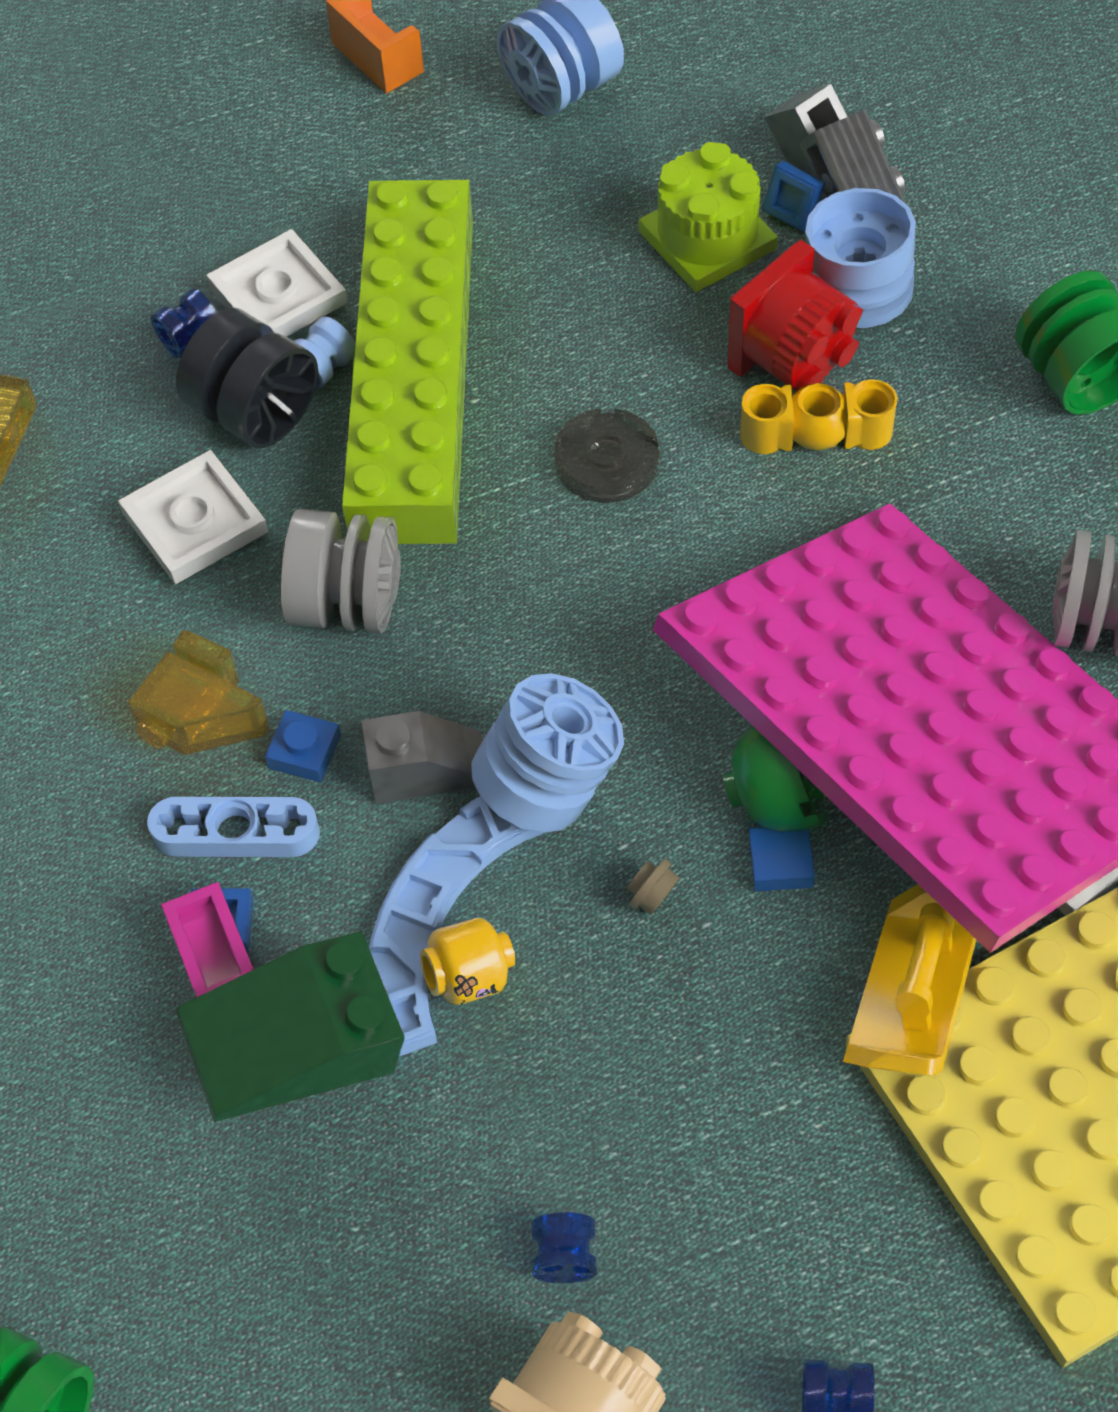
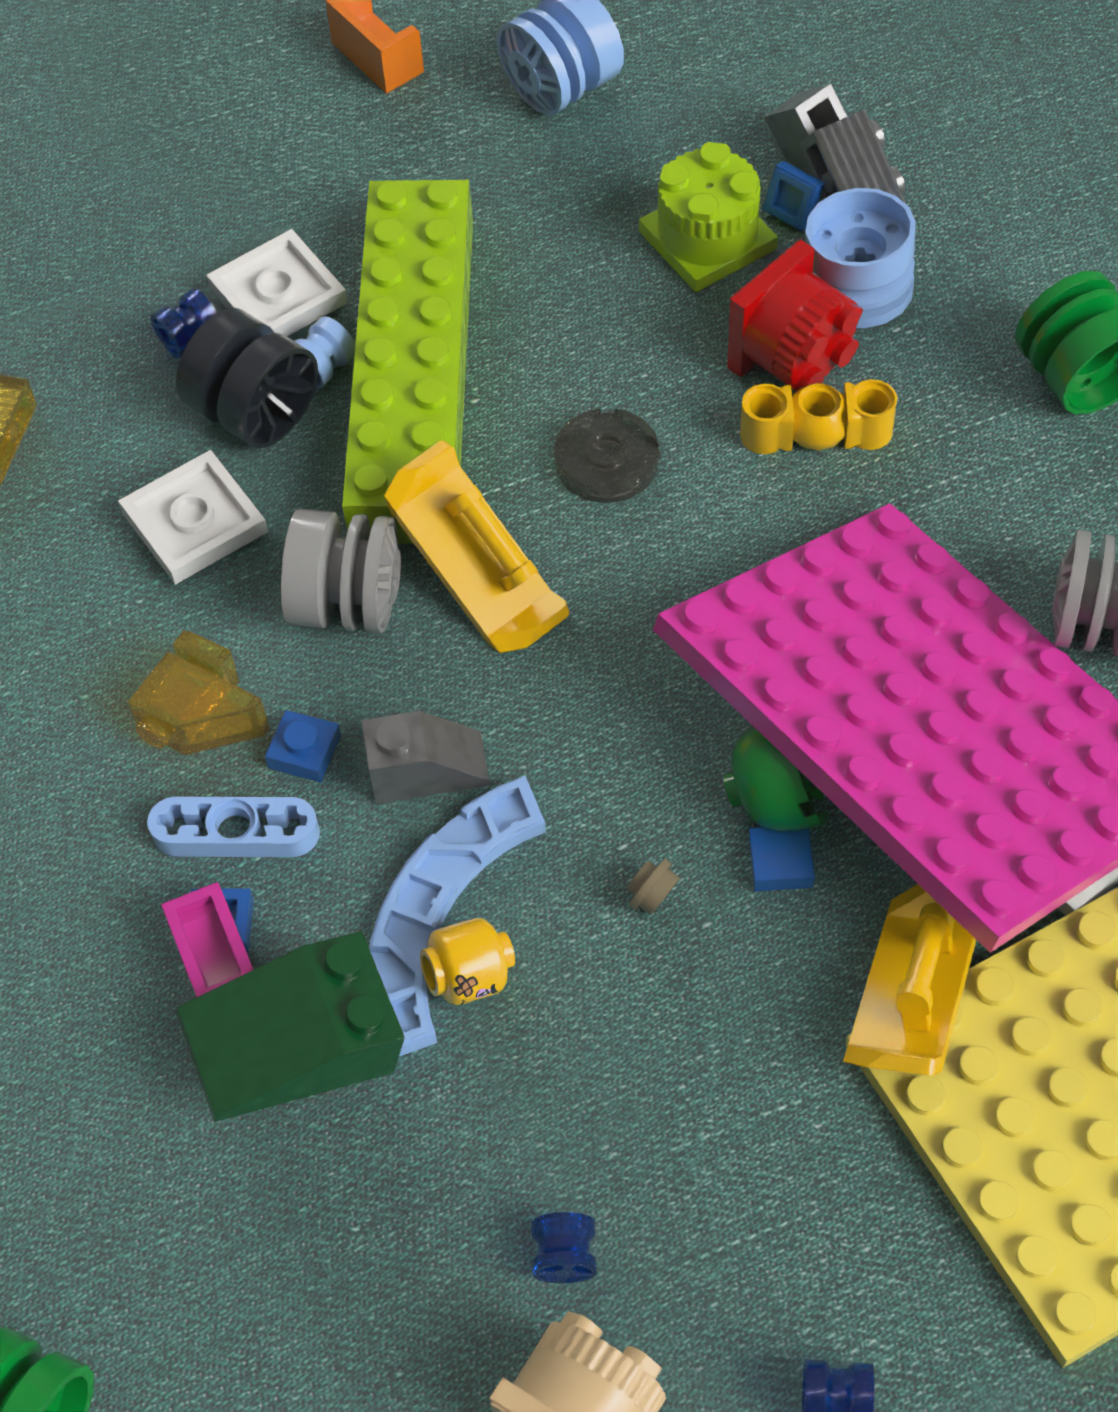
light blue wheel [471,673,624,833] -> none
none -> yellow piece [384,440,569,653]

